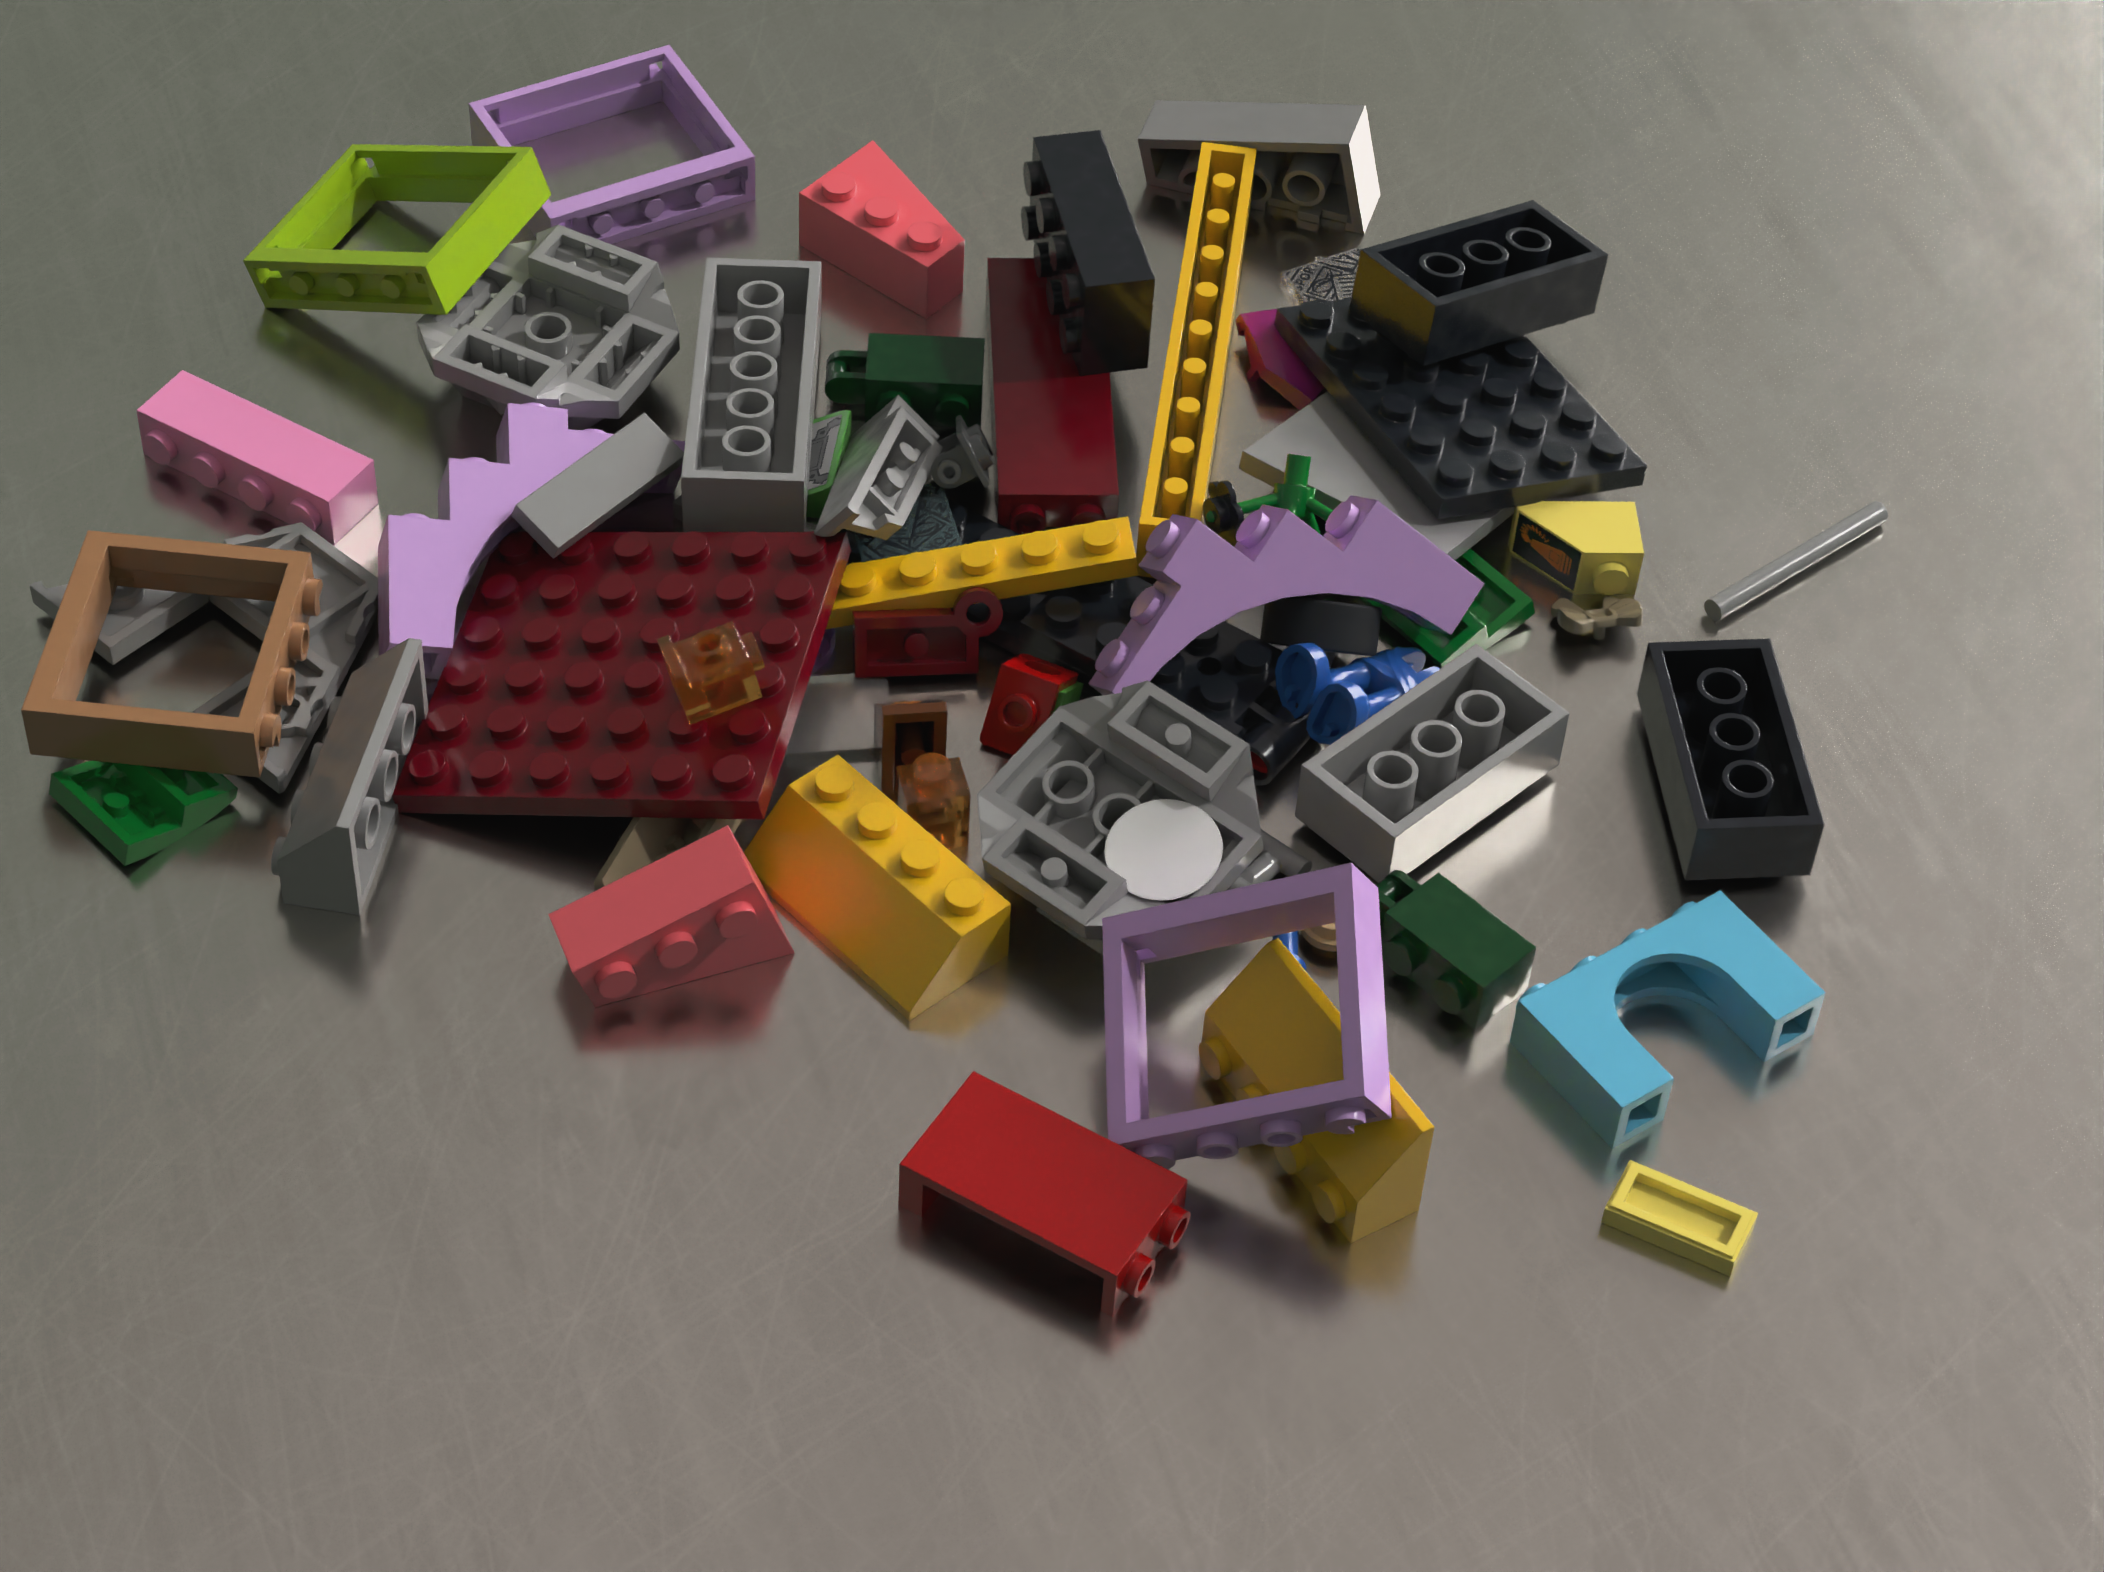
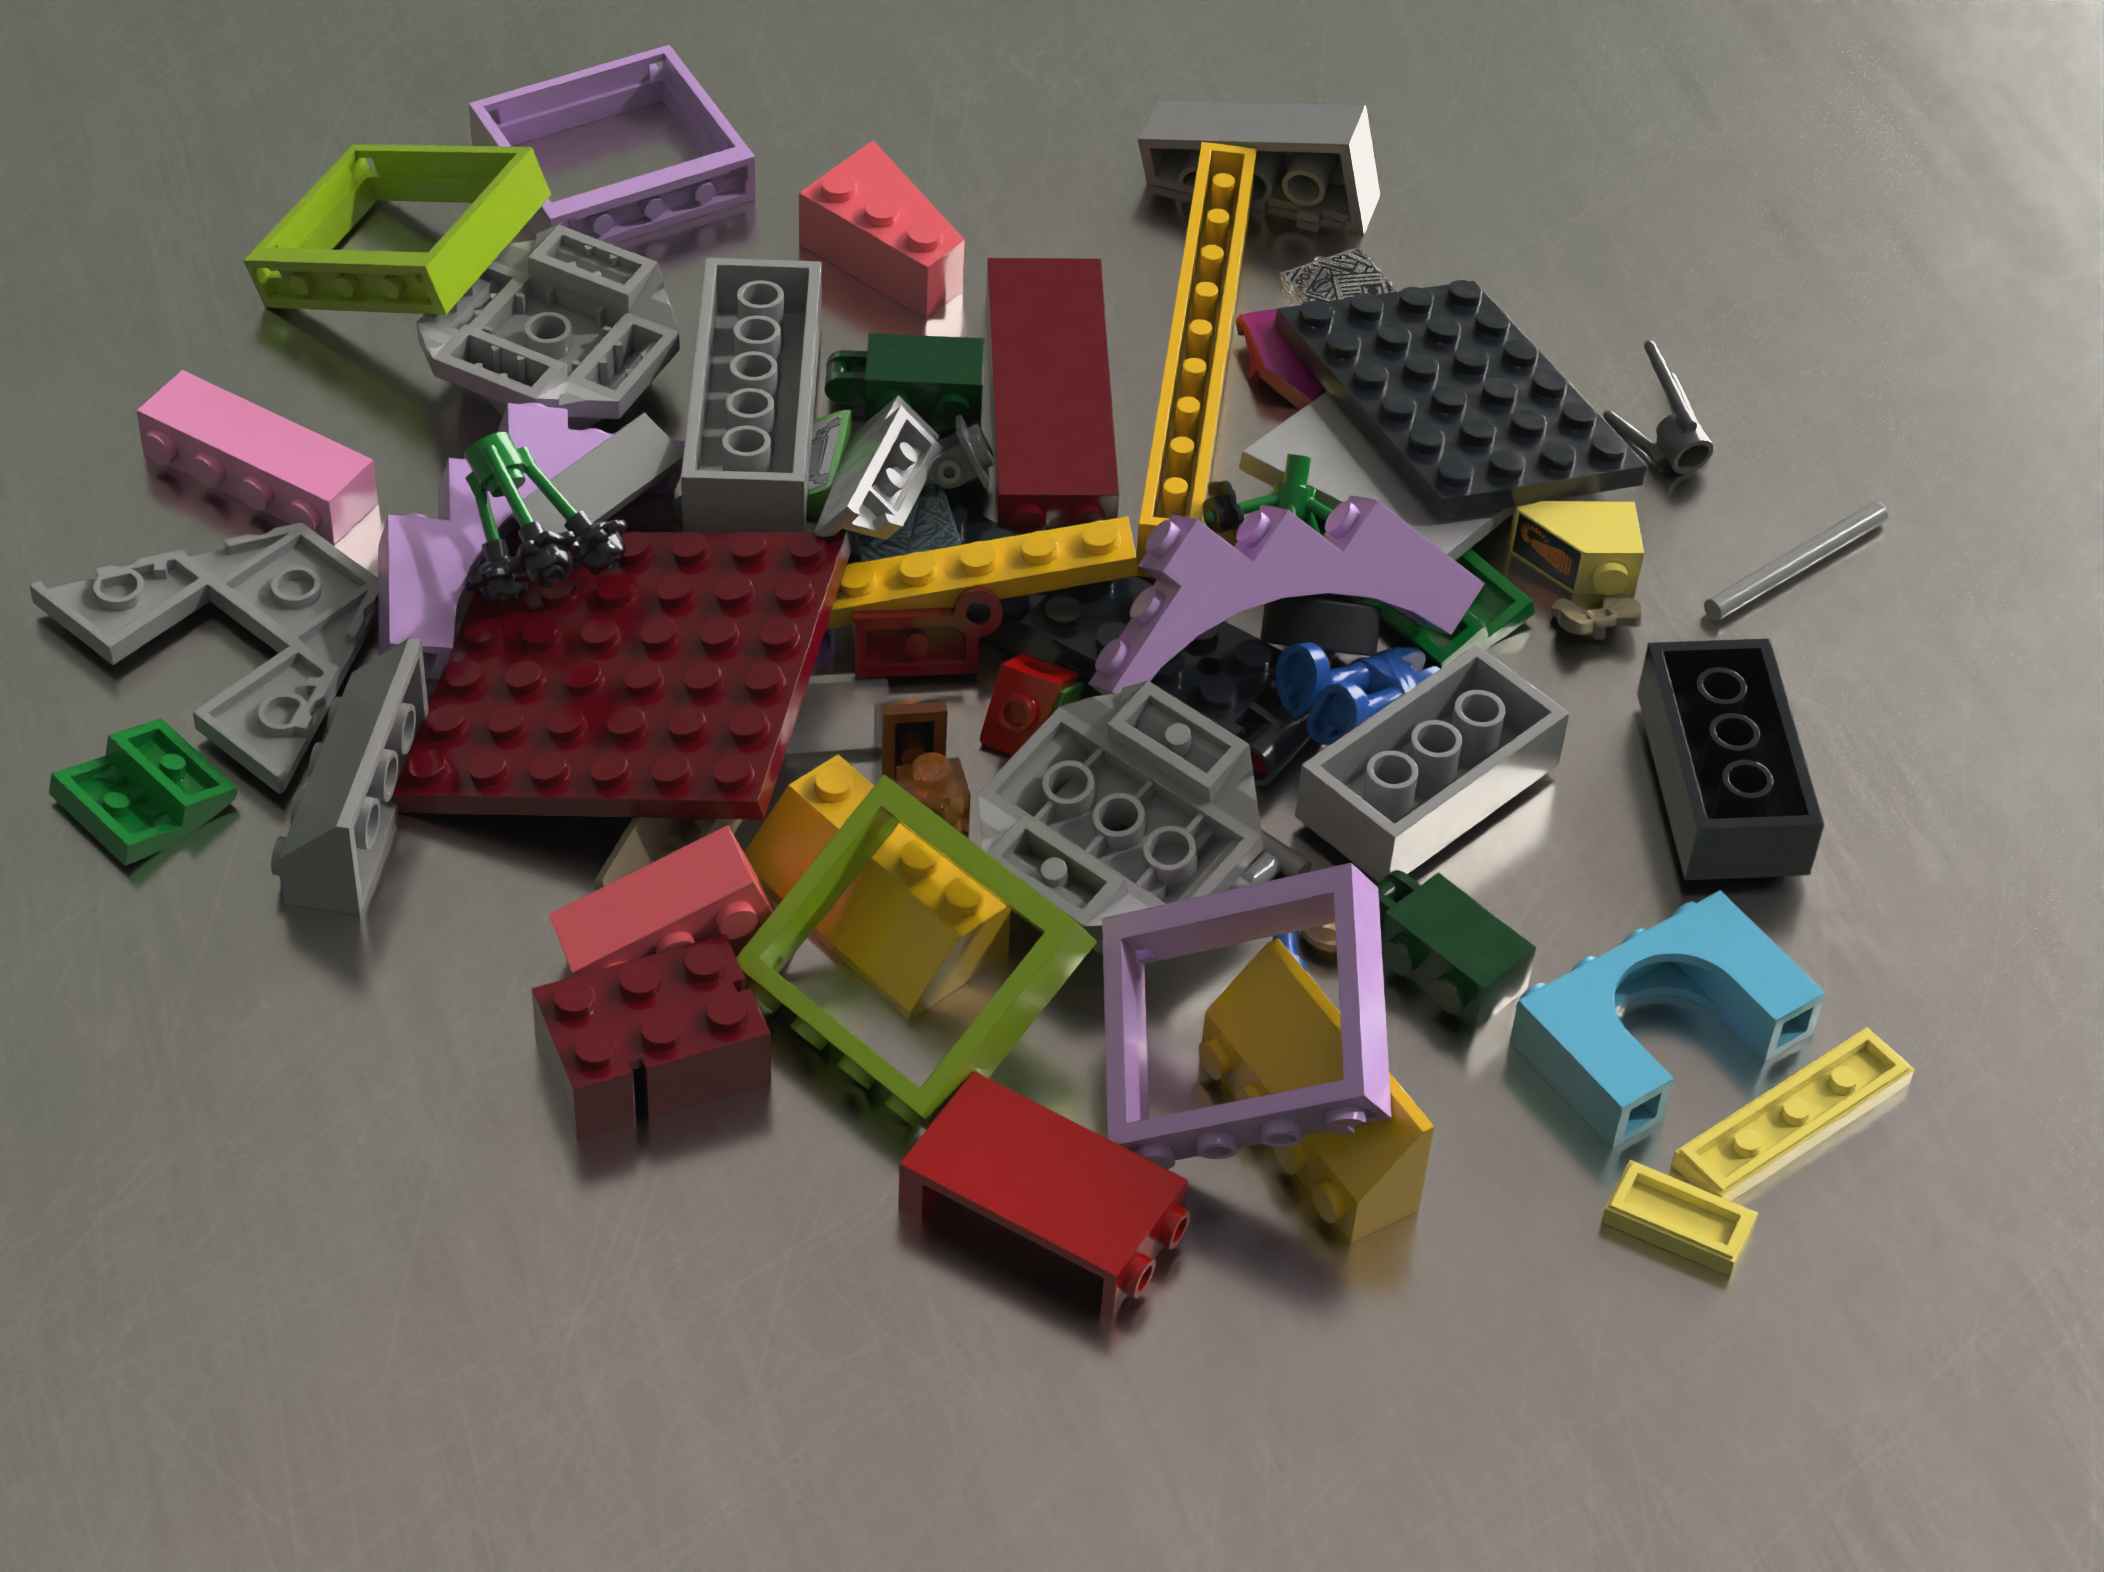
medium nougat window [21,530,323,778] -> none
clear orange brick [657,621,765,725] -> none
black brick [1021,130,1155,376] -> none
white sticker [1105,799,1223,901] -> none
black brick [1349,200,1609,366] -> none
none -> black plant [464,432,628,604]
none -> dark red piece [532,934,771,1140]
none -> lime window [736,774,1097,1128]
none -> dark grey plant [1603,340,1714,474]
none -> light yellow tile [1671,1027,1915,1201]

